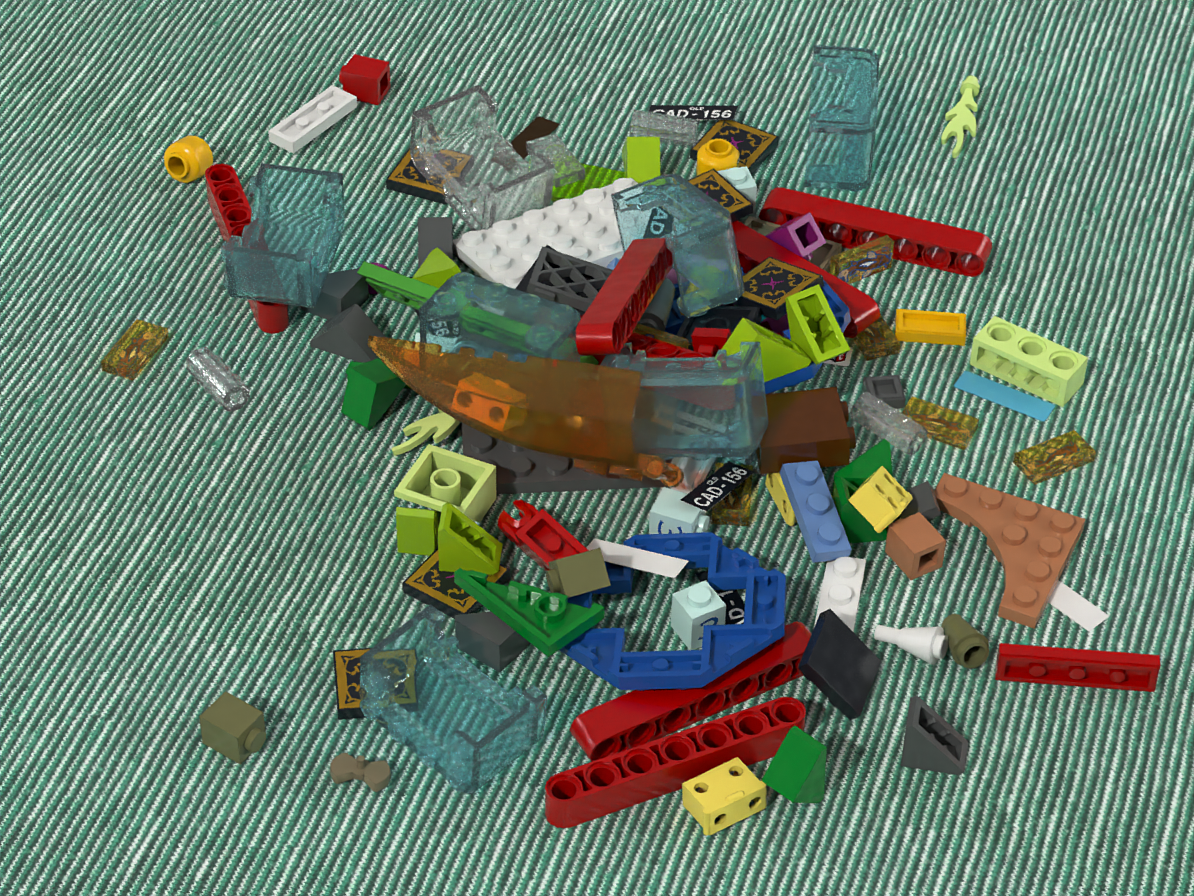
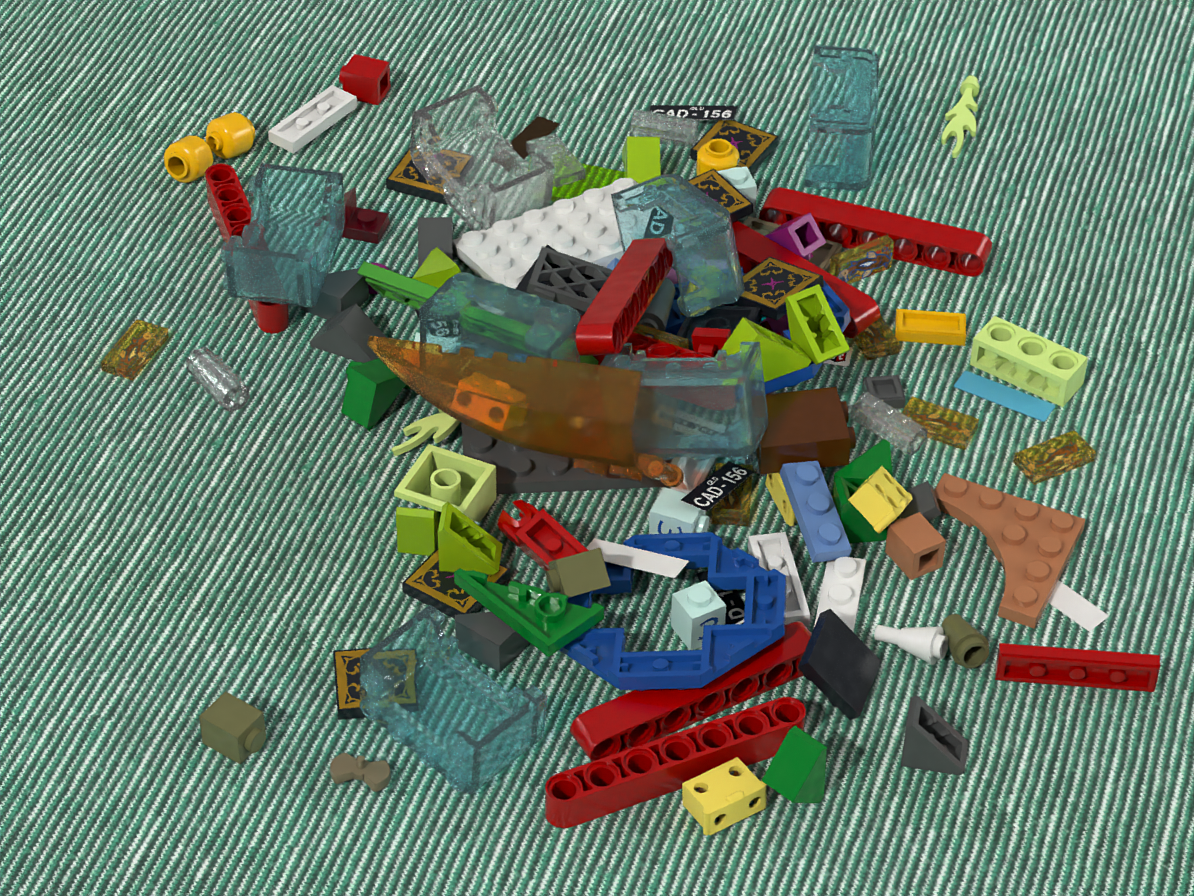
none -> yellow head [205,112,255,159]
none -> dark red slope [314,187,389,244]
none -> white plate [748,532,810,626]

